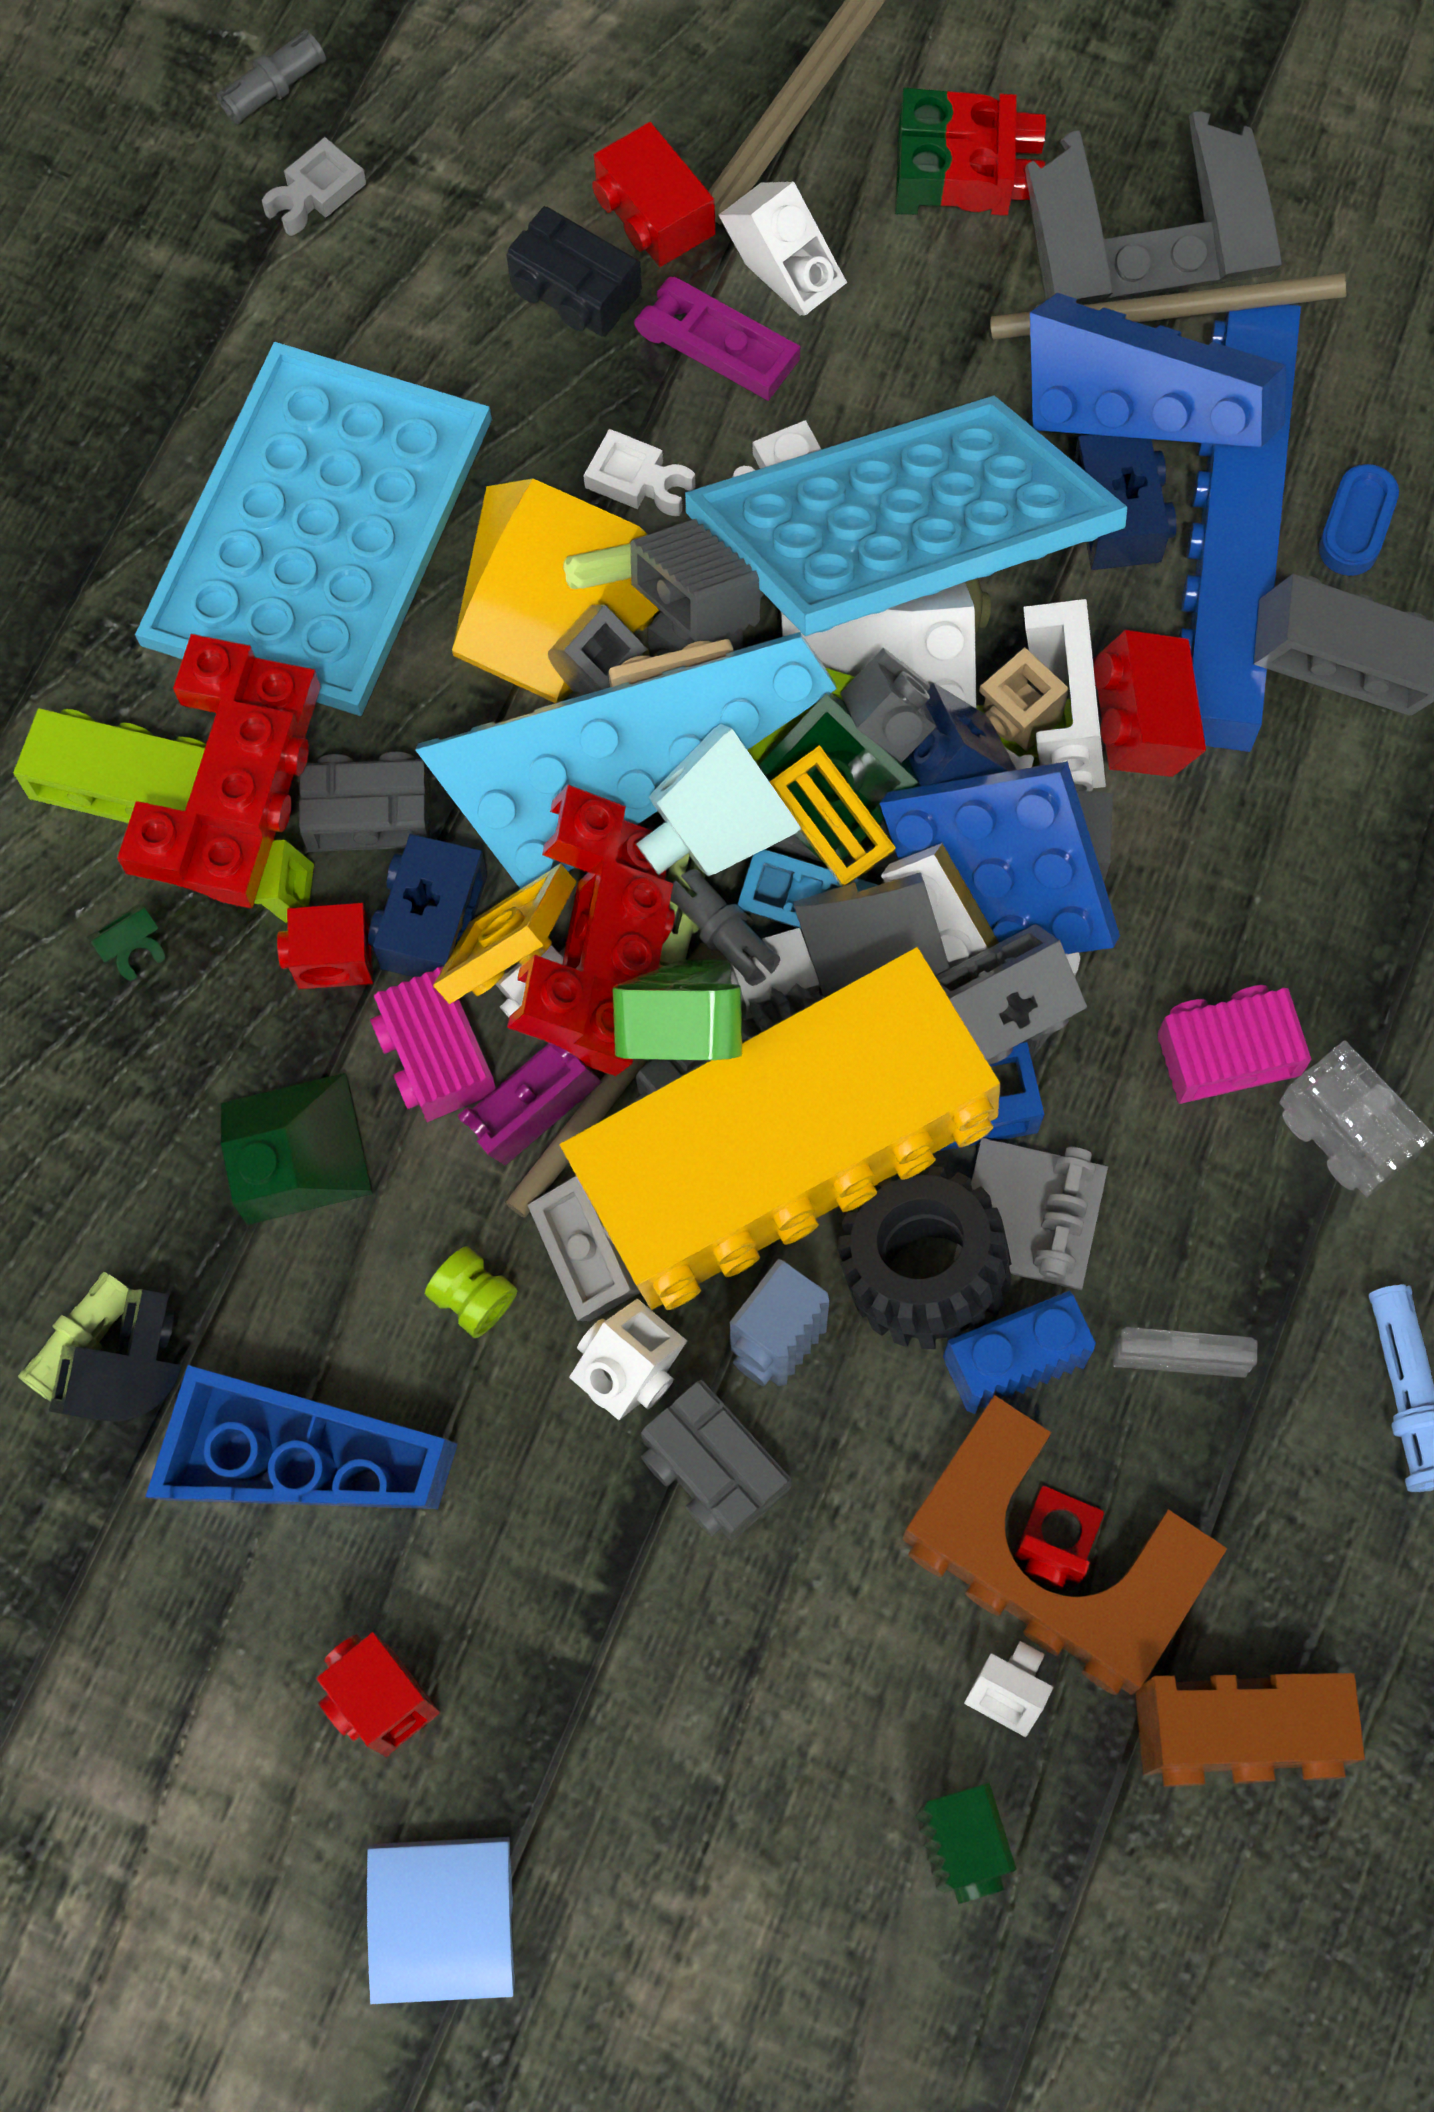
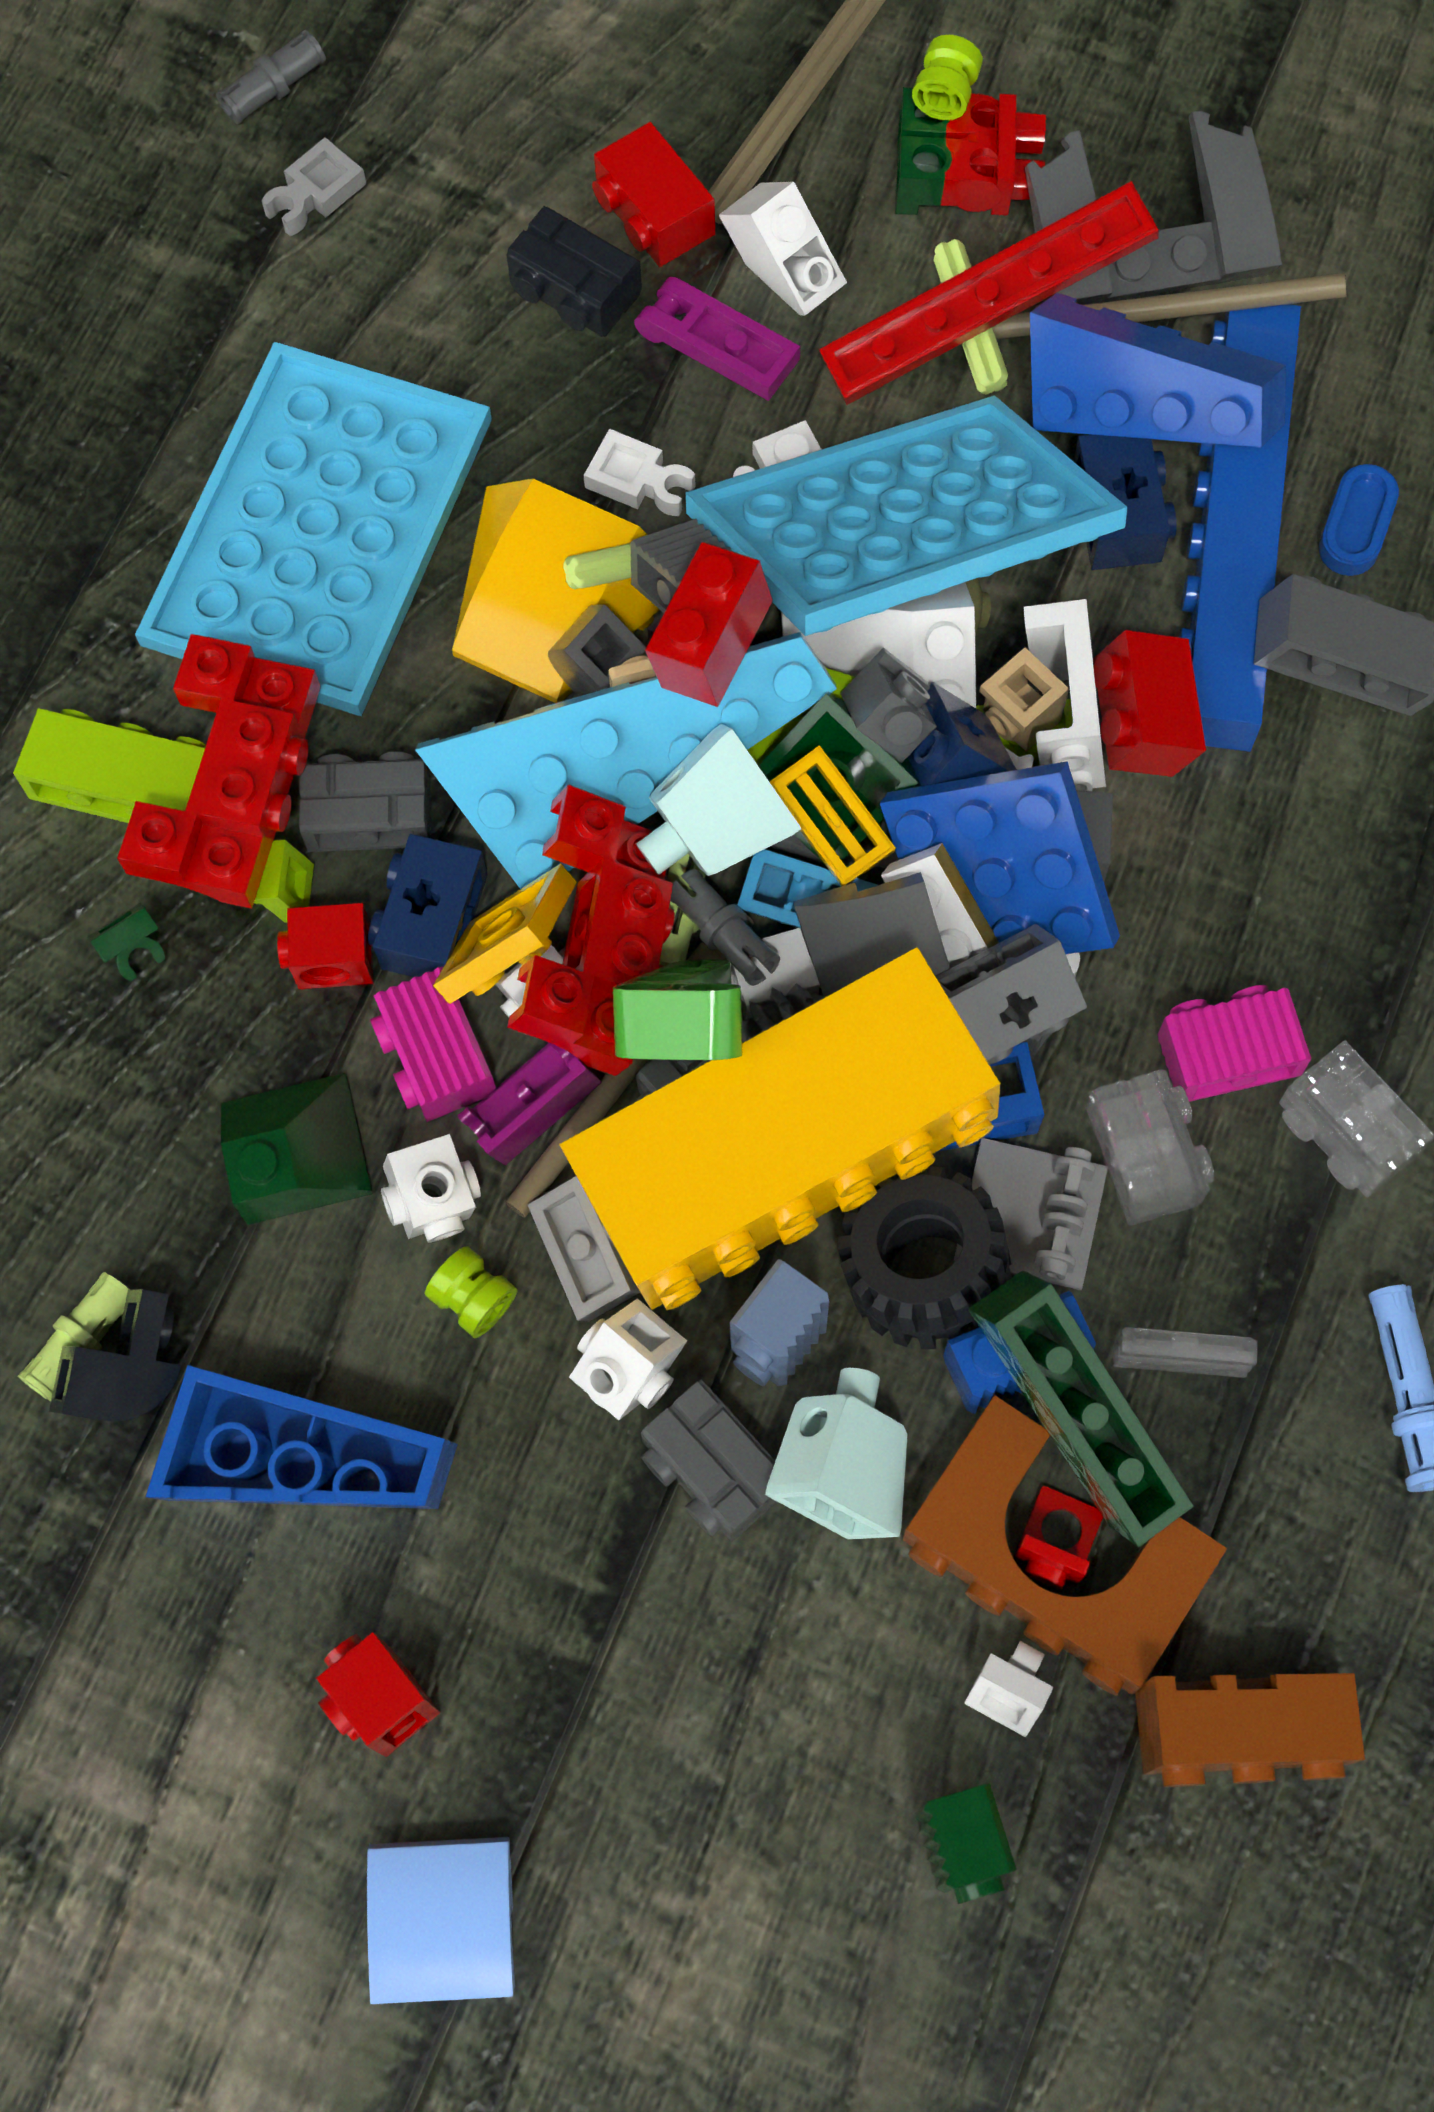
none -> white brick [381,1134,481,1243]
none -> red brick [645,542,773,707]
none -> light aqua torso [765,1368,907,1539]
none -> red tile [819,181,1159,405]
none -> lime wheel [912,35,983,120]
none -> yellowish green axle [934,239,1008,395]
none -> dark green brick [968,1270,1194,1547]
none -> clear brick [1086,1069,1214,1225]

